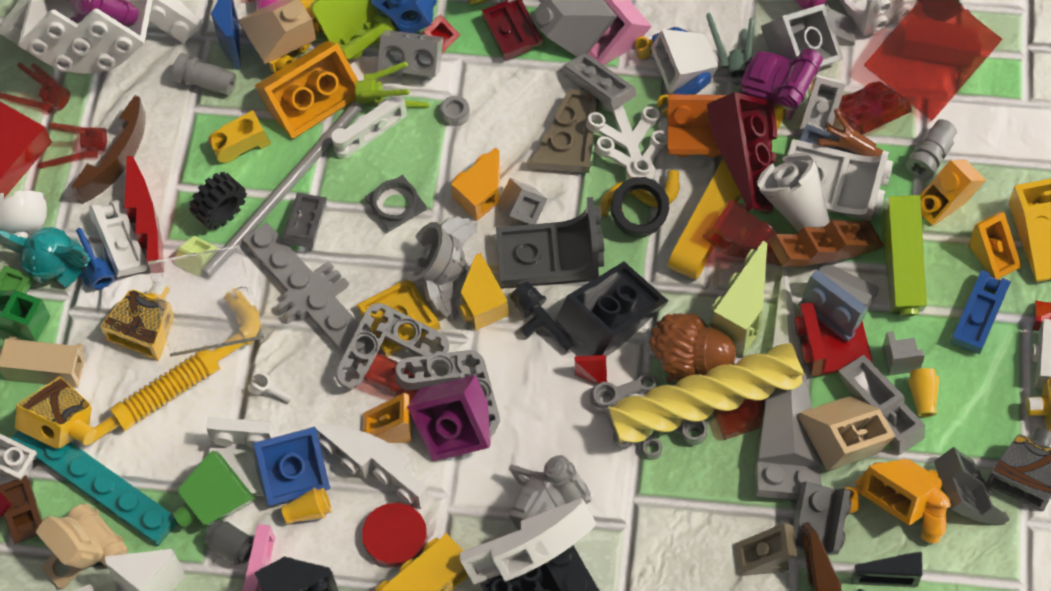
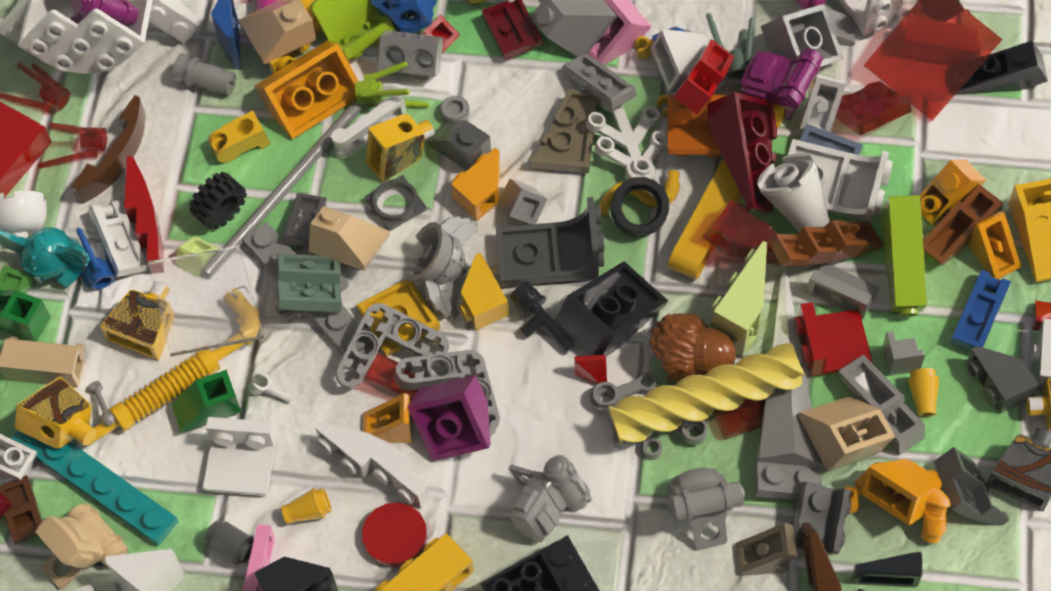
bright green torso [173,451,257,528] -> none
blue slope [252,426,330,506] -> none
white slope [460,498,596,584] -> none
sand blue plate [798,270,868,342] -> none
dark orange piece [817,109,883,156] -> none
light grey axle [905,119,957,180] -> none
none -> light grey hinge [89,381,115,426]
none -> green slope [171,369,242,434]
none -> sand green slope [277,253,342,313]
none -> tan slope [308,206,390,271]
none -> yellow torso [366,114,435,183]
none -> dark grey slope [427,120,491,171]
none -> light grey piece [667,468,745,550]
none -> red slope [673,39,734,115]
none -> dark orange slope [923,184,1003,266]
none -> black slope [947,40,1048,95]
none -> dark grey slope [967,346,1039,414]

